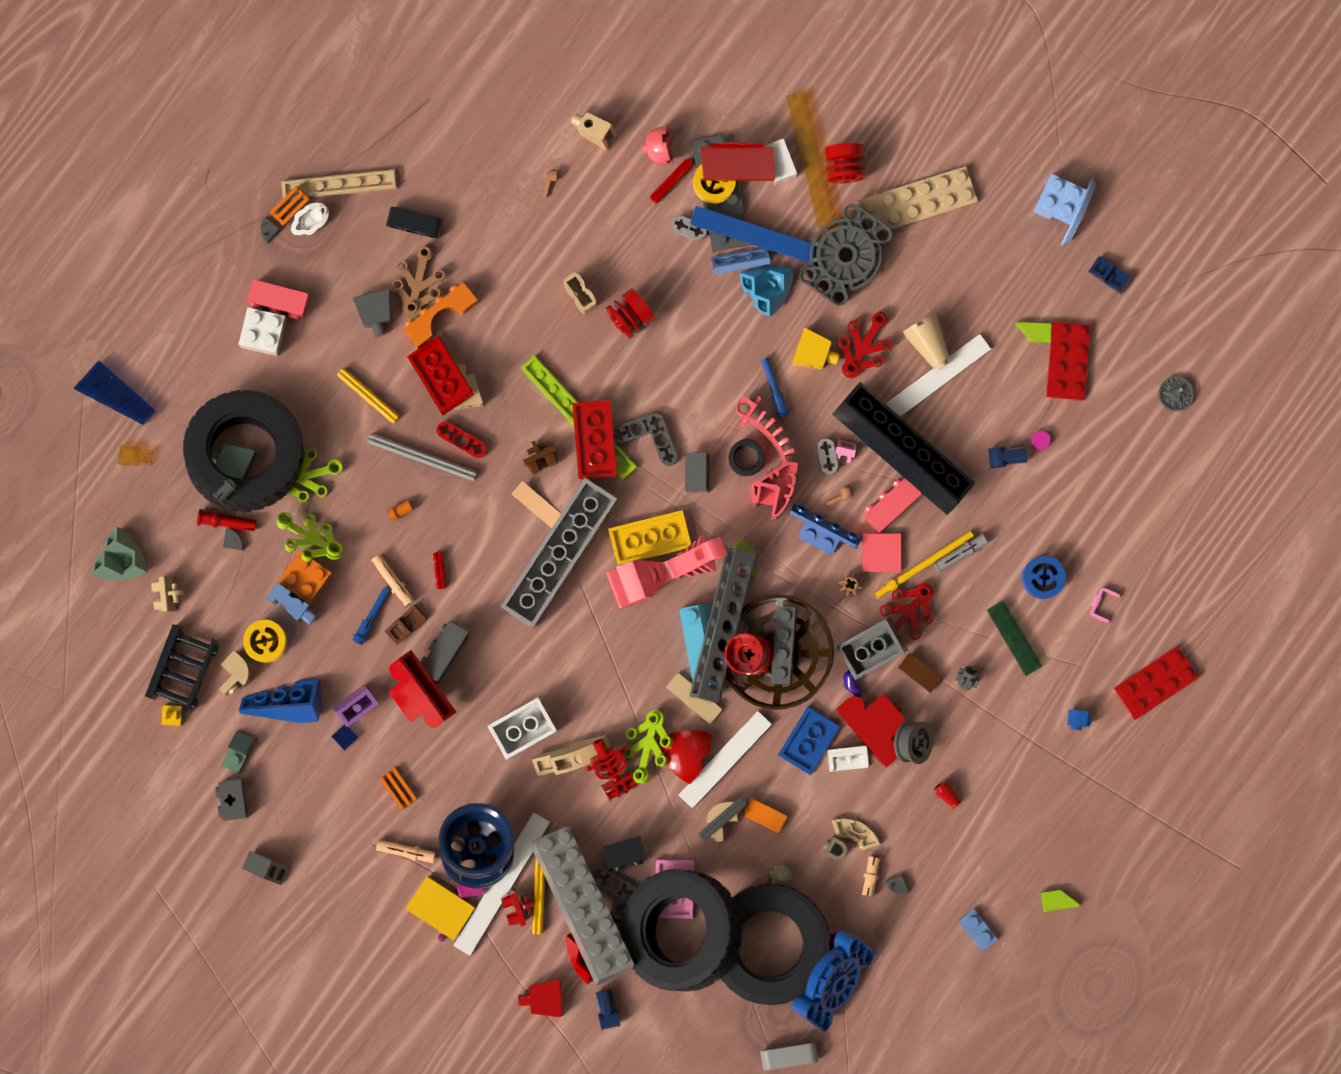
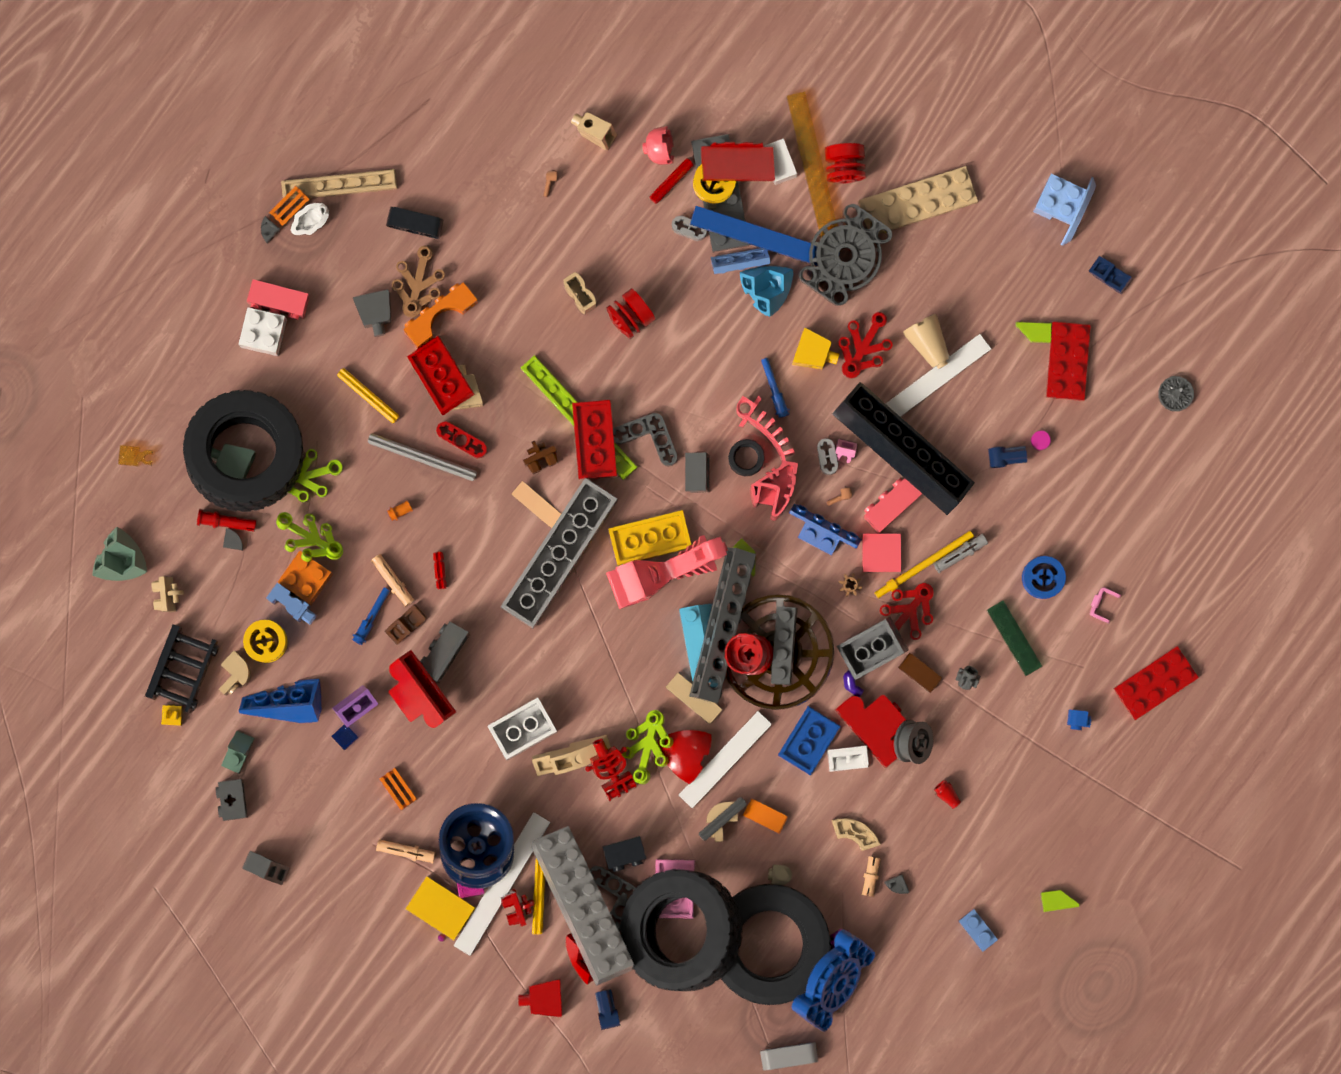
clear blue wing [73,361,157,426] -> none
dark grey pin [213,479,238,503] -> none
dark tan plate [822,837,847,860] -> none

